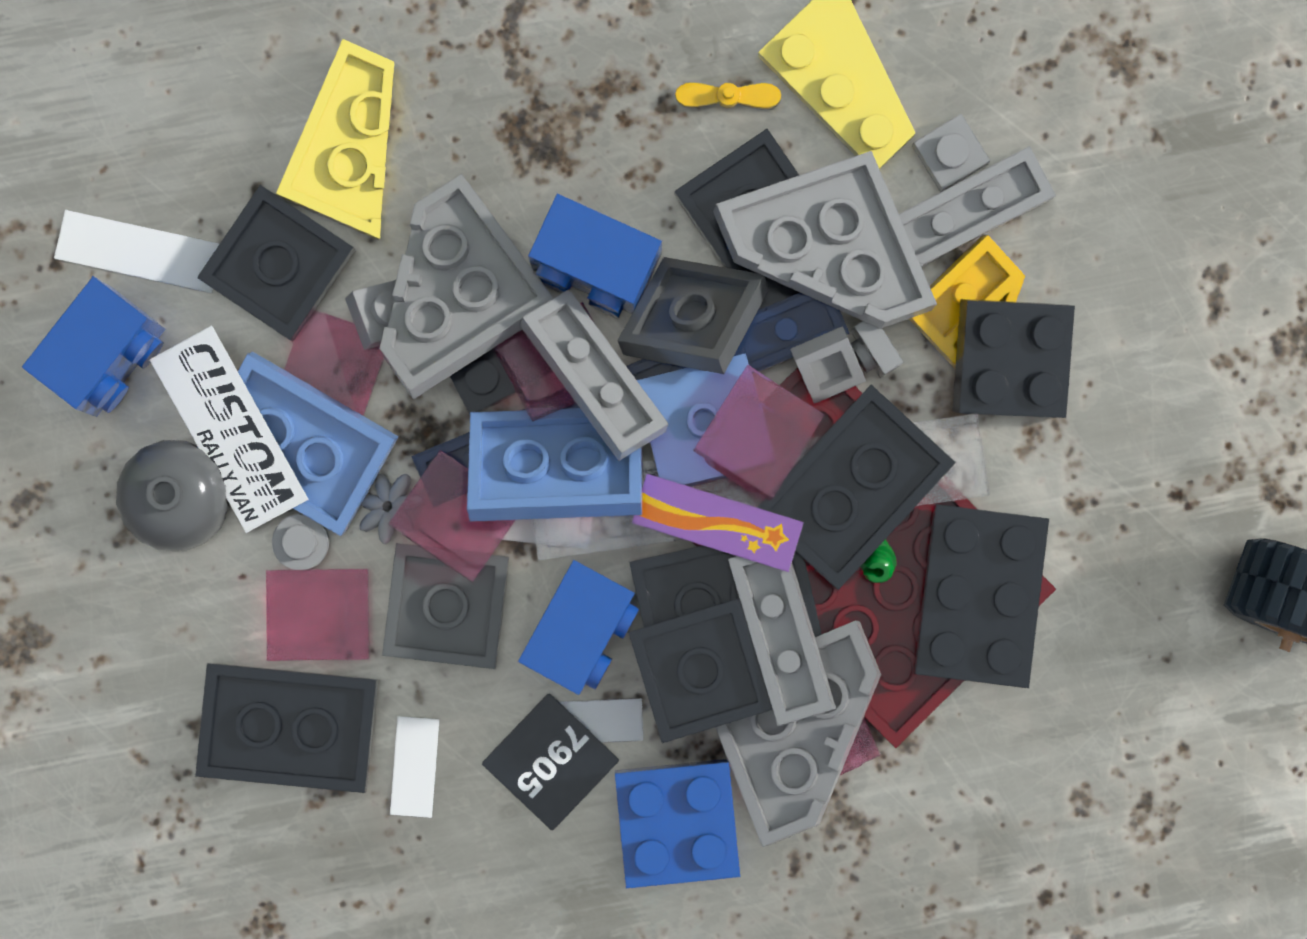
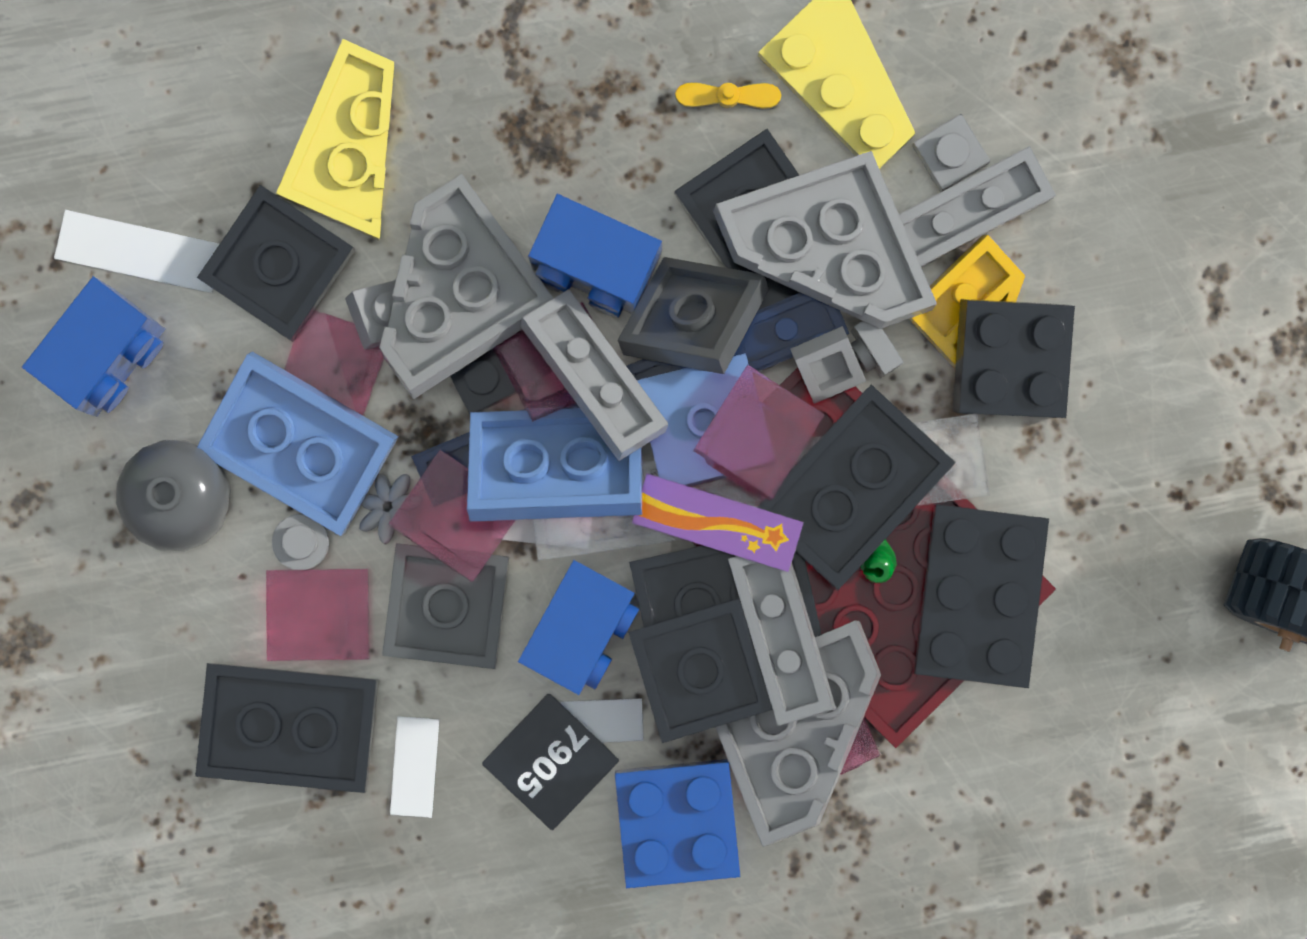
white sticker [150,326,309,533] -> none

